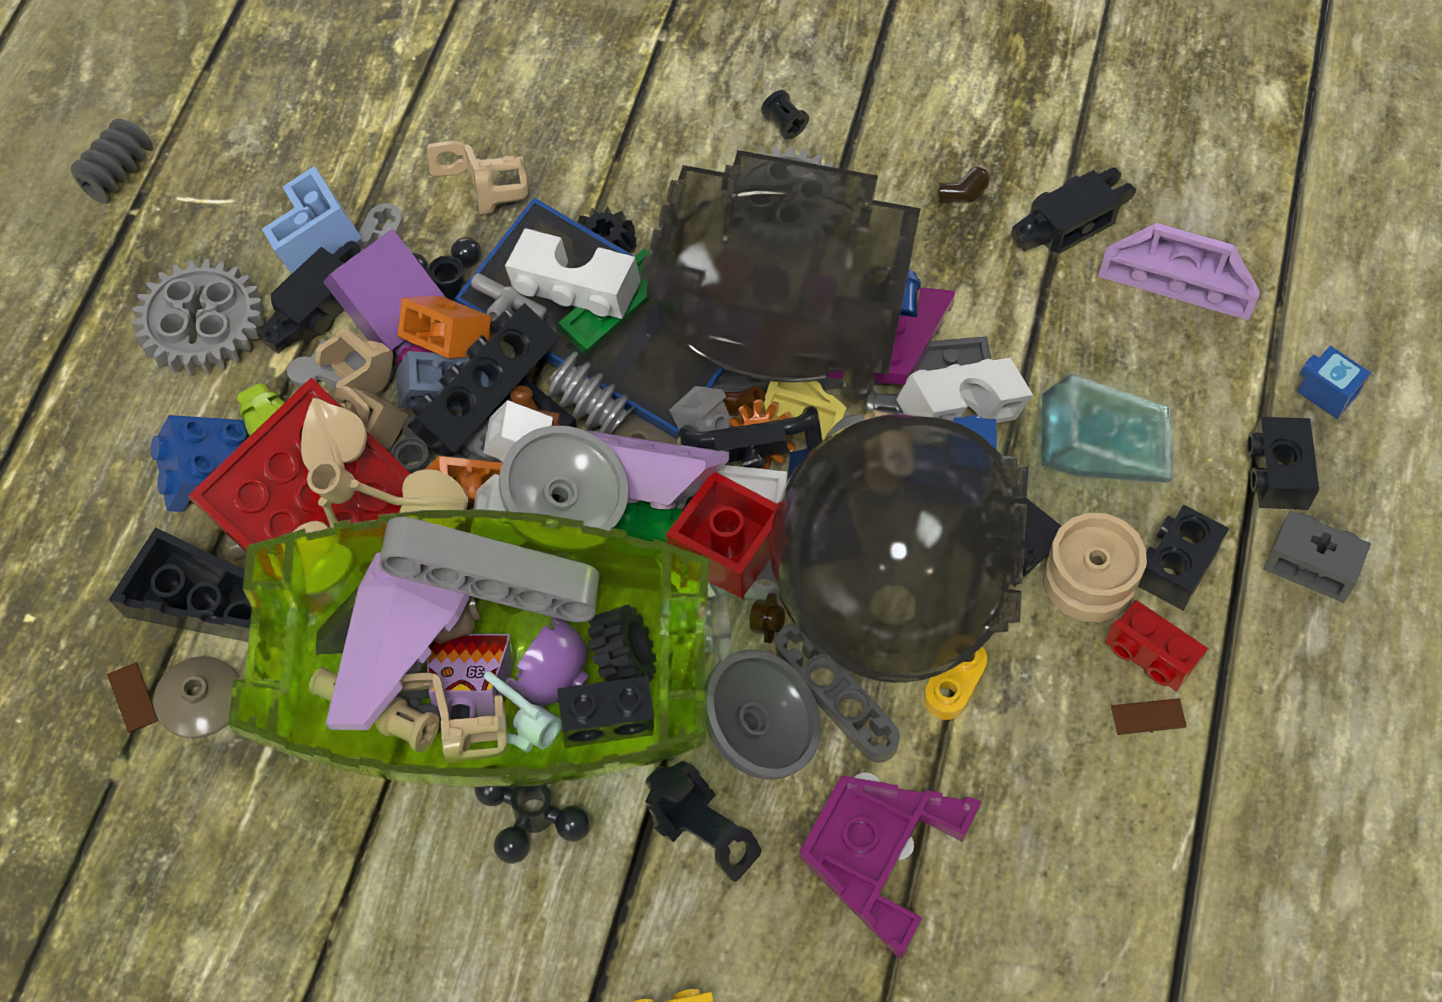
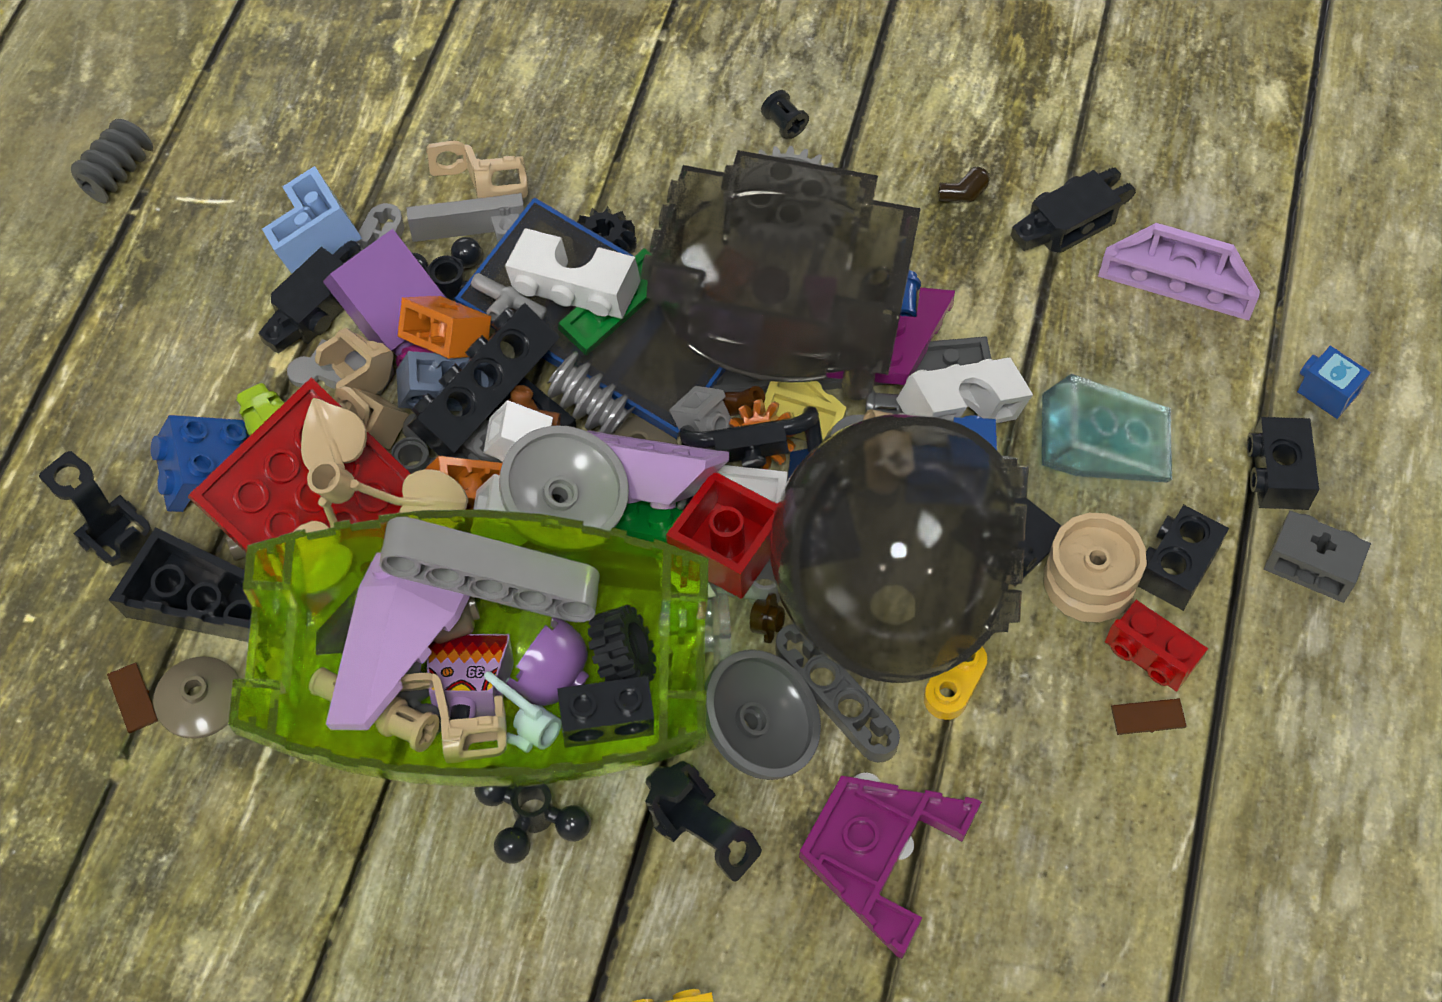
light grey gear [132,259,264,375] -> none
none -> black piece [39,451,153,567]
none -> light grey hinge [406,193,524,242]

